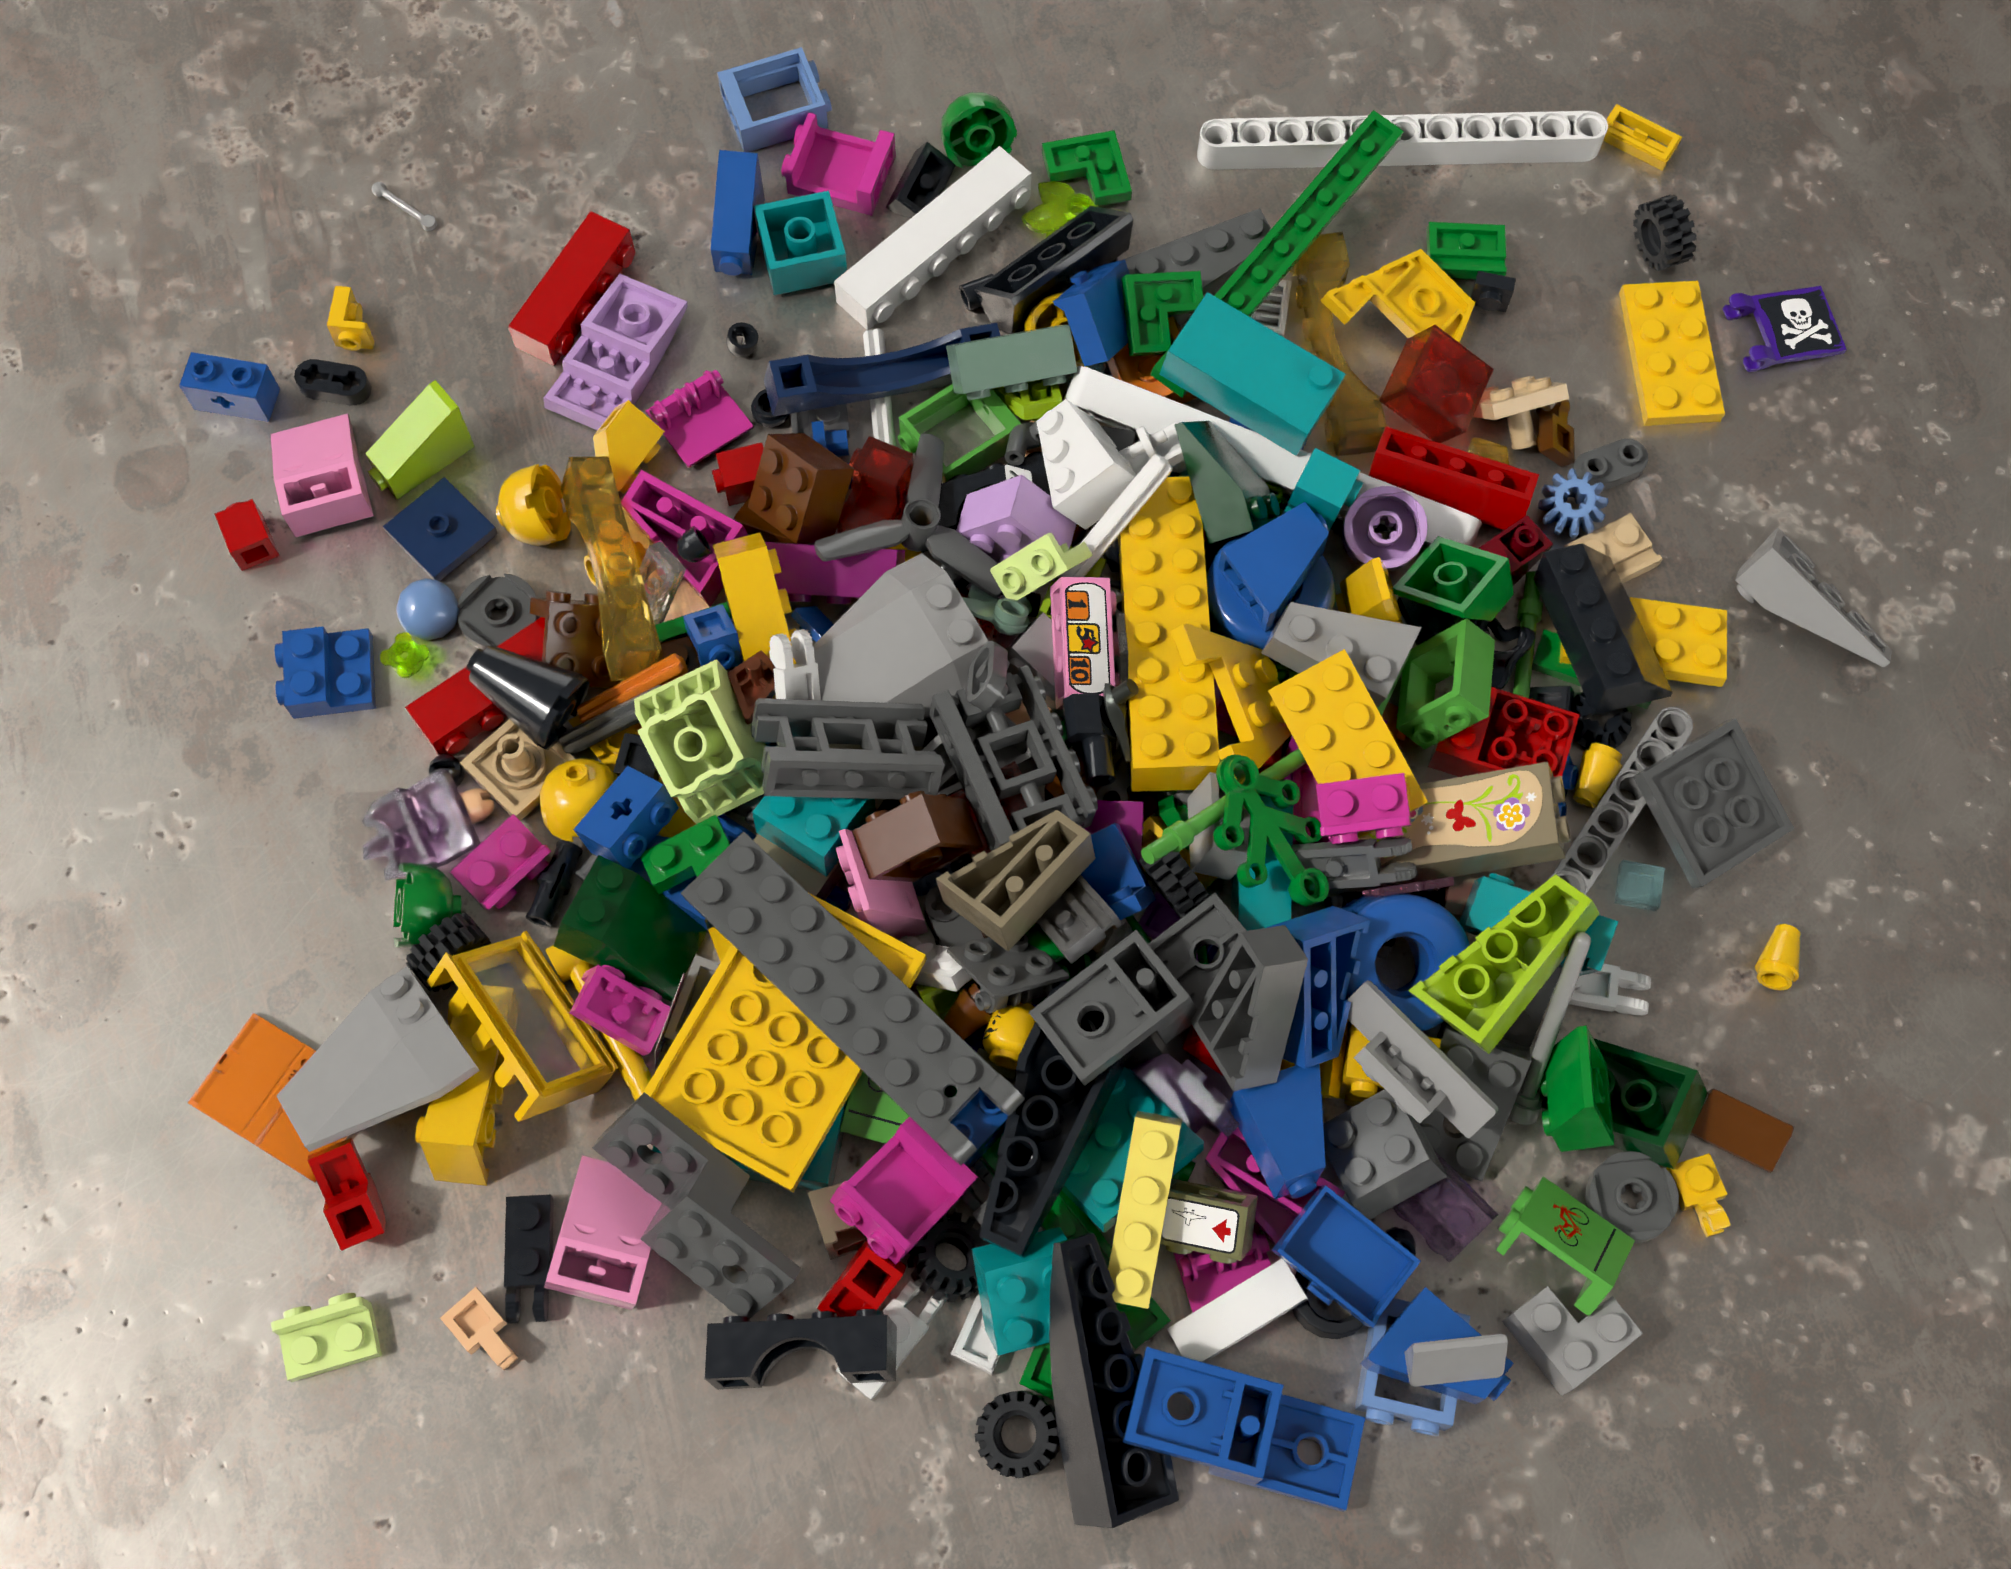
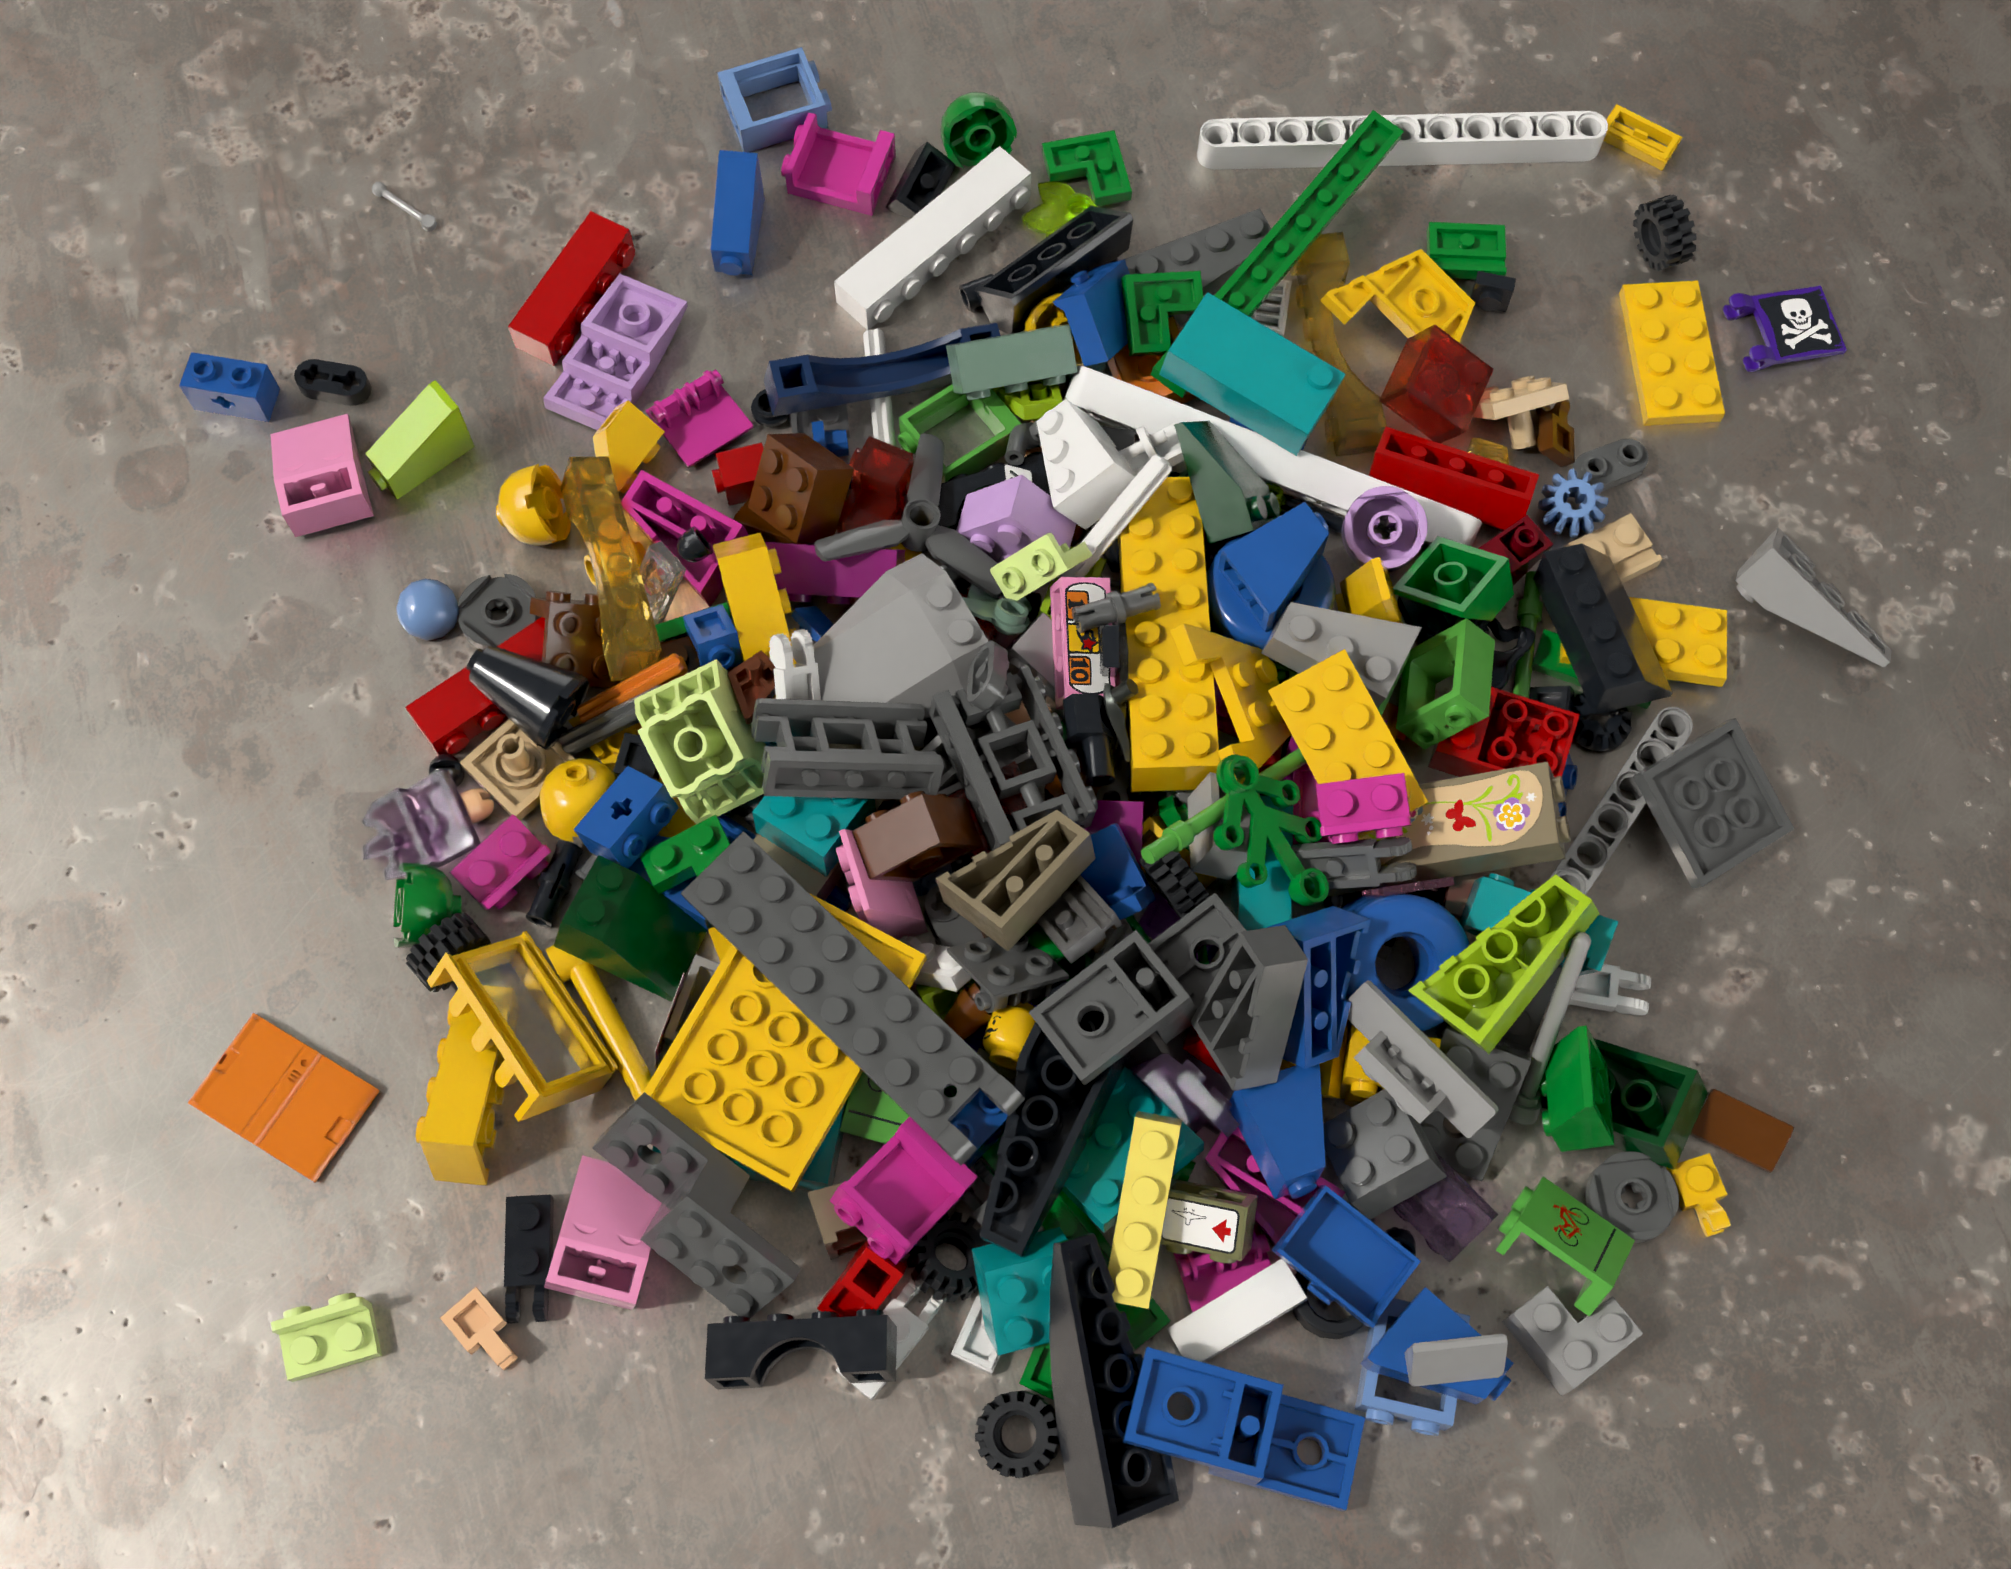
red brick [214,499,280,571] -> none
blue plate [274,626,376,719] -> none
light grey wedge [277,966,480,1152] -> none
red brick [307,1138,386,1251] -> none
yellow bracket [327,286,375,351] -> none
clear neon green plate [380,632,430,678] -> none
dark blue plate [383,477,498,581] -> none
dark pink bracket [569,965,671,1056] -> none
black hinge [726,322,759,357] -> none
teal brick [754,190,847,295] -> none
teal wedge [1283,448,1364,531] -> none
yellow cone [1573,743,1623,808] -> none
clear light blue tile [1614,860,1665,911] -> none
yellow cone [1755,924,1801,990] -> none
none -> dark grey pin [1072,583,1161,634]
none -> black tile [1100,625,1120,676]

